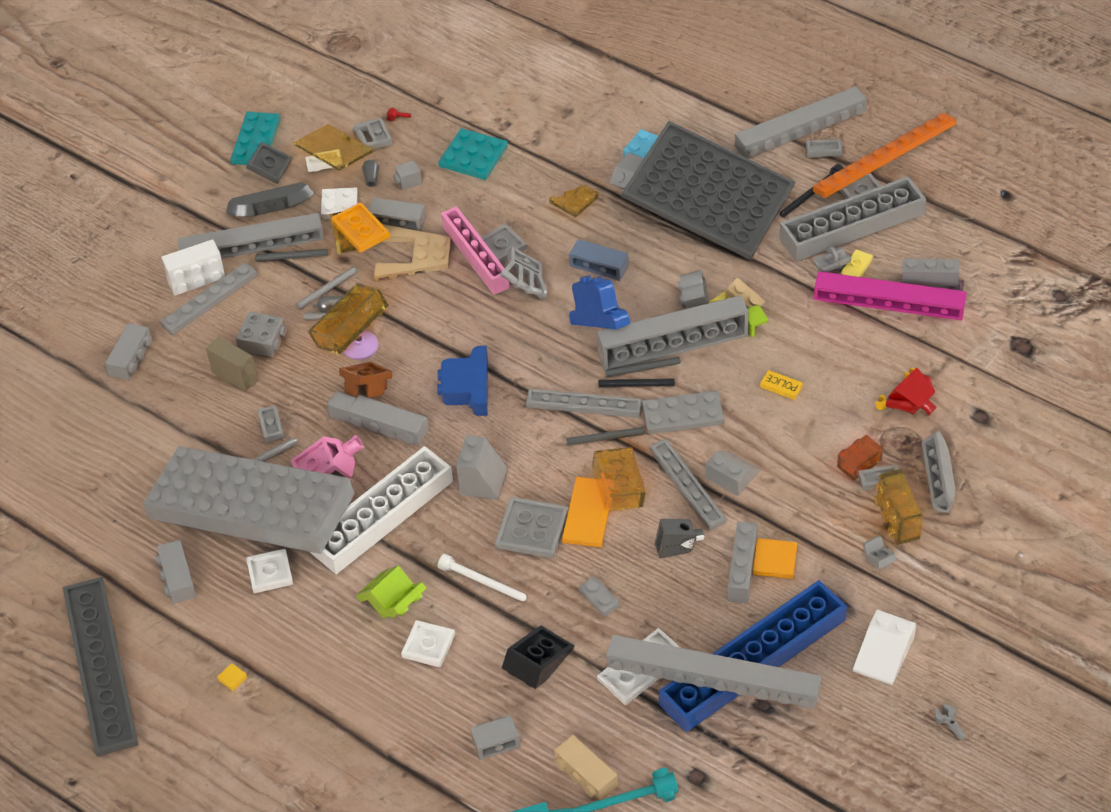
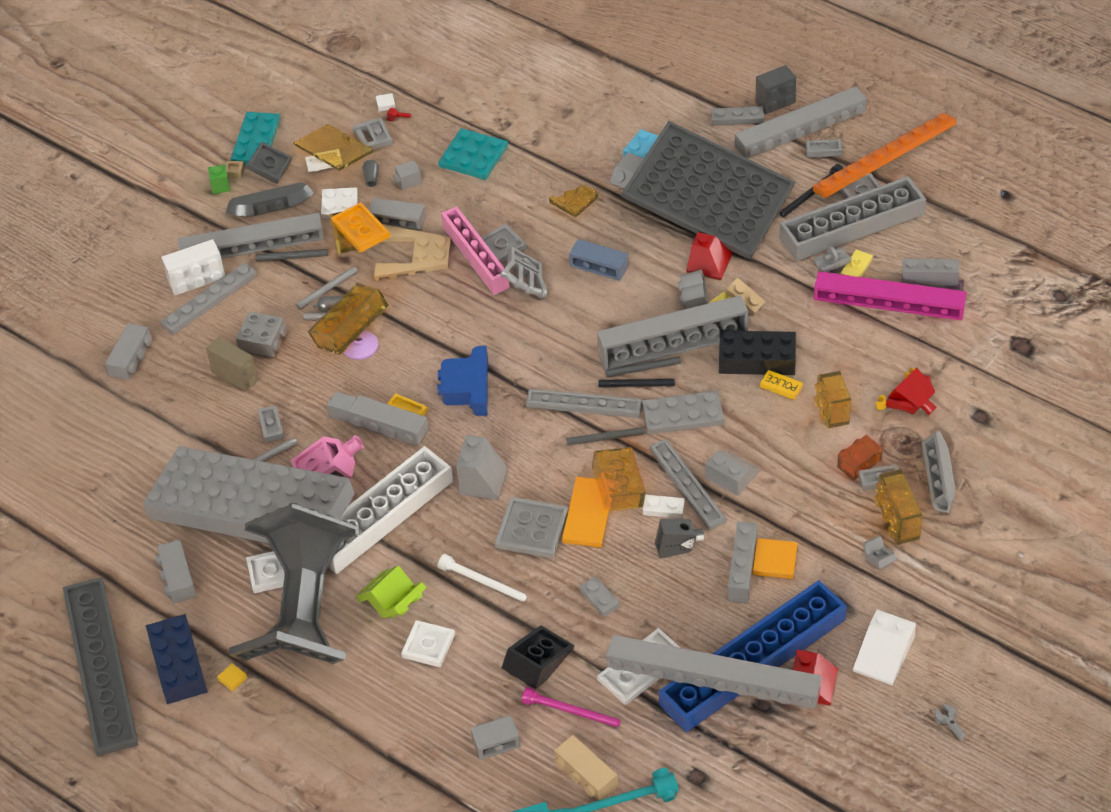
dark orange panel [339,362,392,398] -> none
blue brick [569,275,631,329] -> none
lime panel [747,305,768,337] -> none
none -> dark blue brick [145,614,207,704]
none -> bright green brick [208,165,230,194]
none -> tan tile [226,161,244,178]
none -> dark grey panel [229,503,359,664]
none -> white tile [376,93,396,112]
none -> yellow tile [387,393,428,416]
none -> dark pink piece [522,687,621,727]
none -> white plate [643,495,685,519]
none -> red slope [686,232,732,280]
none -> light grey plate [711,106,764,126]
none -> black brick [719,330,796,375]
none -> dark grey brick [755,65,796,114]
none -> slope [793,649,838,706]
none -> clear yellow brick [814,371,851,429]

